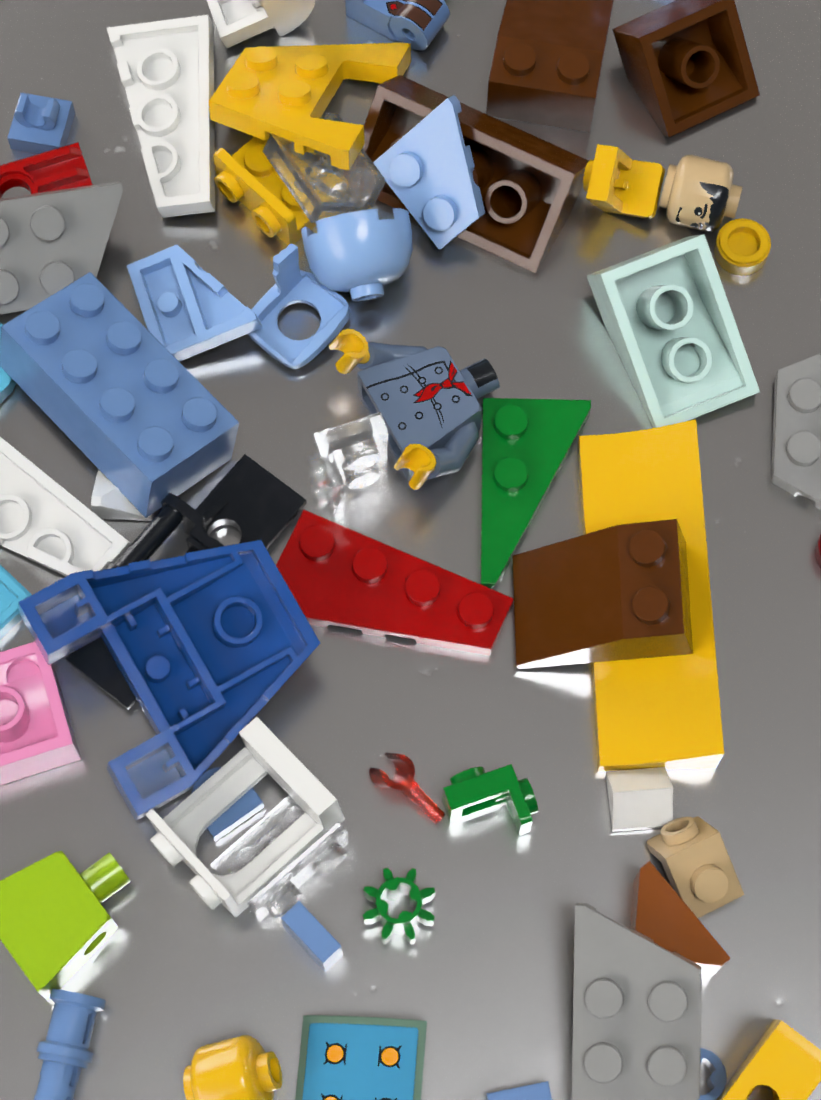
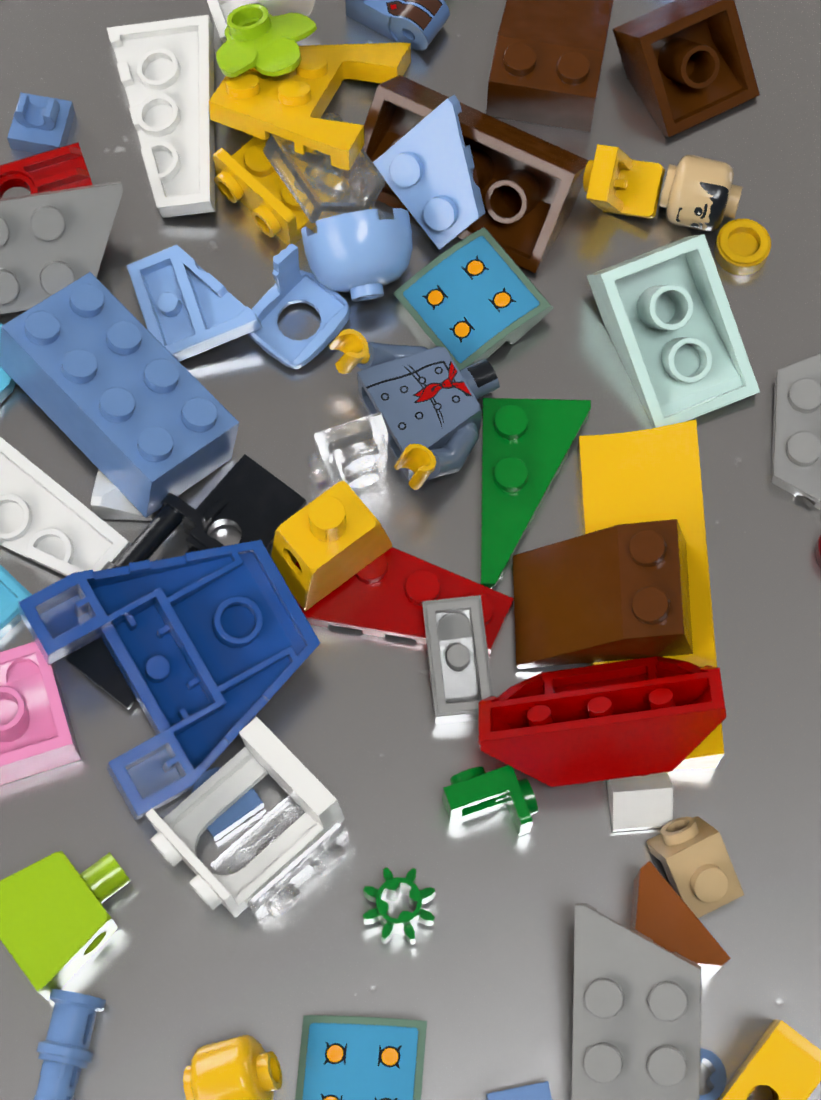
medium blue tile [281,901,343,973] -> none
clear red hand [369,752,446,825] -> none
none -> lime plate [216,4,317,77]
none -> yellow torso [271,480,392,611]
none -> dark azure slope [393,227,554,370]
none -> light grey slope [422,595,493,724]
none -> red wedge [479,656,727,787]

